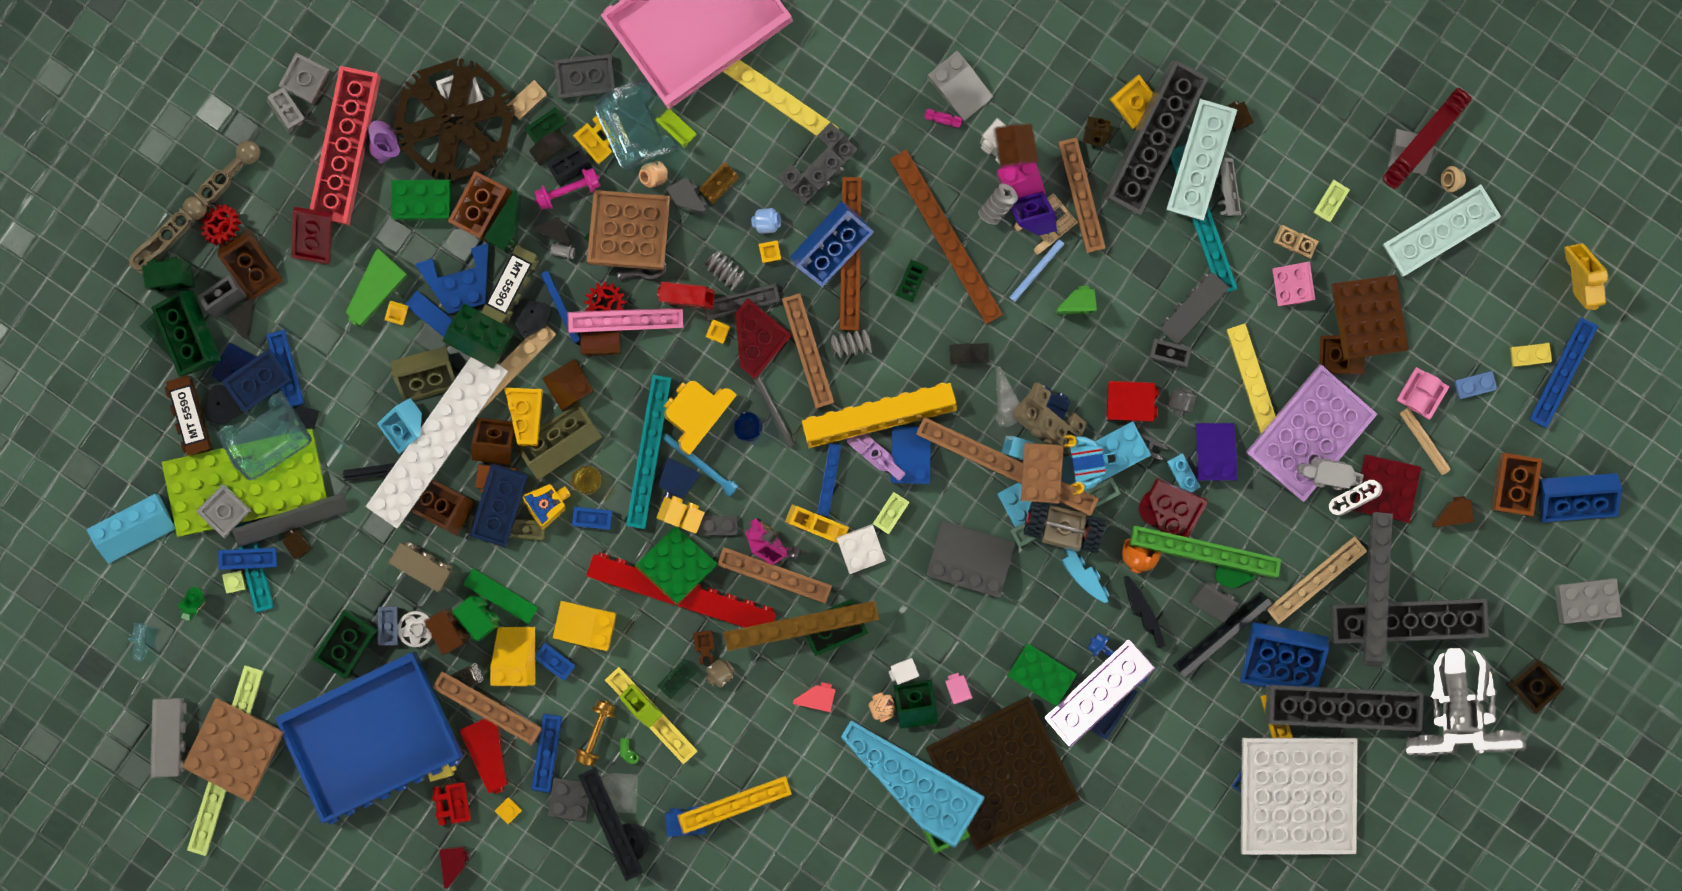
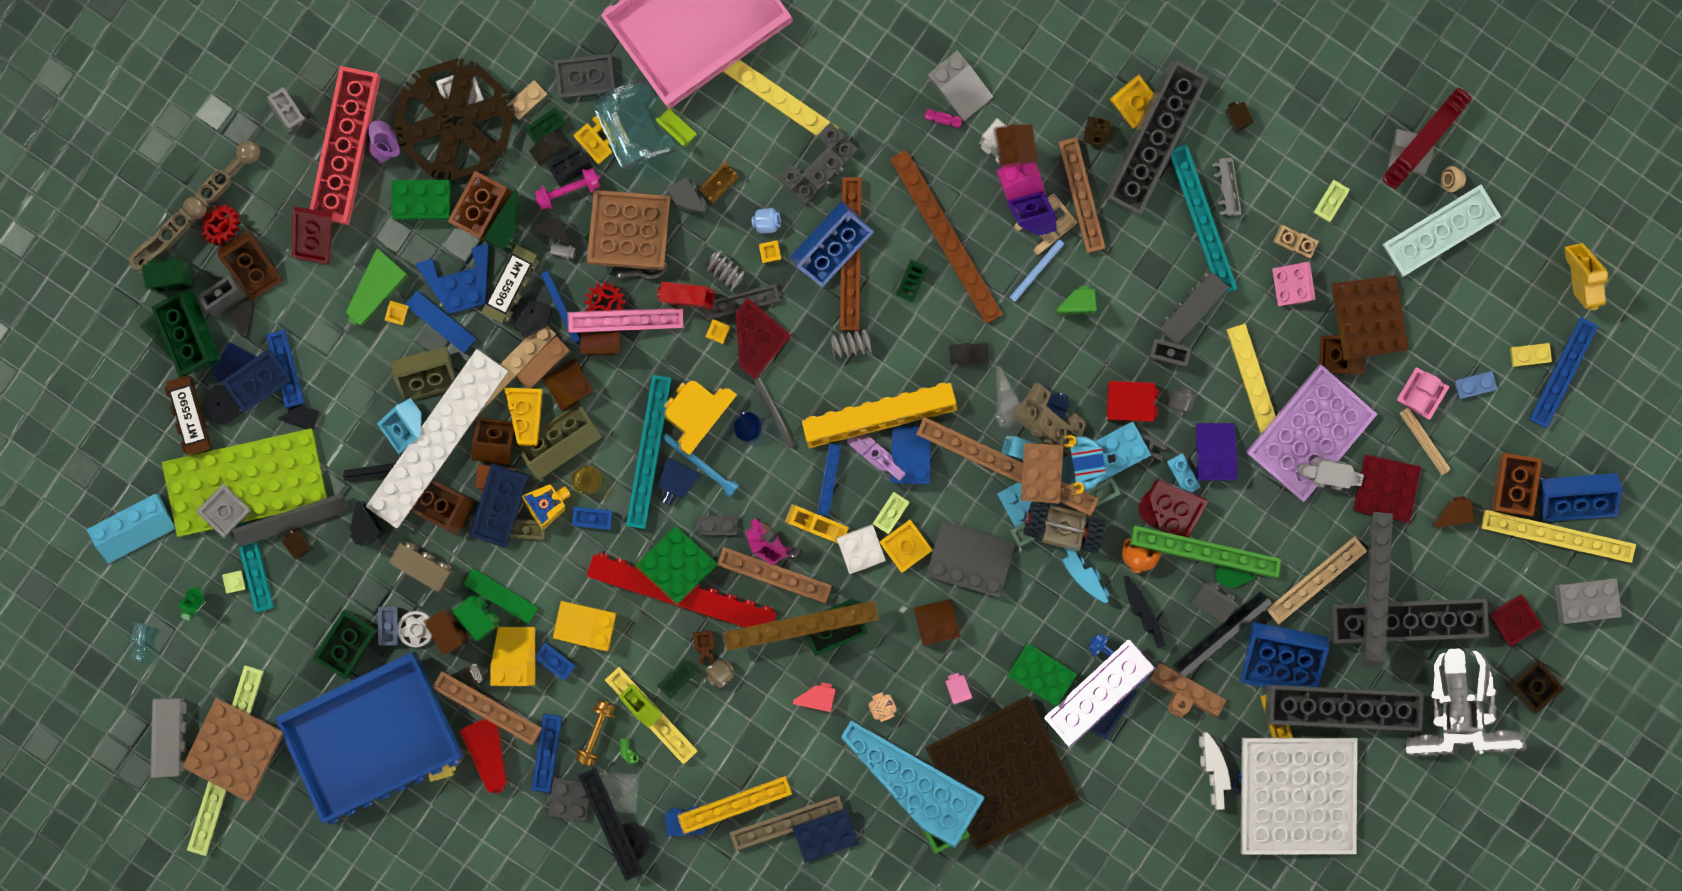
clear light blue windscreen [217,391,312,480] -> none
blue plate [218,548,278,570] -> none
light grey tile [278,53,330,104] -> none
red plate [432,782,471,826] -> none
dark red slope [439,845,469,889] -> none
dark green brick [442,303,515,369] -> none
yellow plate [495,797,522,824] -> none
light nougat head [639,161,668,188] -> none
yellow piece [656,496,705,534] -> none
medium nougat plate [782,293,834,409] -> none
white brick [888,658,919,684] -> none
dark green slope [893,680,938,729] -> none
light grey piece [978,184,1018,225] -> none
light aqua plate [1167,99,1237,221] -> none
white beam [1329,480,1382,516] -> none
none -> black slope [350,501,385,546]
none -> medium nougat slope [516,336,571,389]
none -> dark tan plate [730,795,844,851]
none -> dark blue plate [792,808,859,862]
none -> yellow plate [879,520,933,573]
none -> reddish brown slope [914,599,960,646]
none -> medium nougat plate [1149,663,1226,718]
none -> white slope [1199,732,1231,810]
none -> light yellow plate [1480,510,1636,563]
none -> dark red plate [1488,594,1543,647]

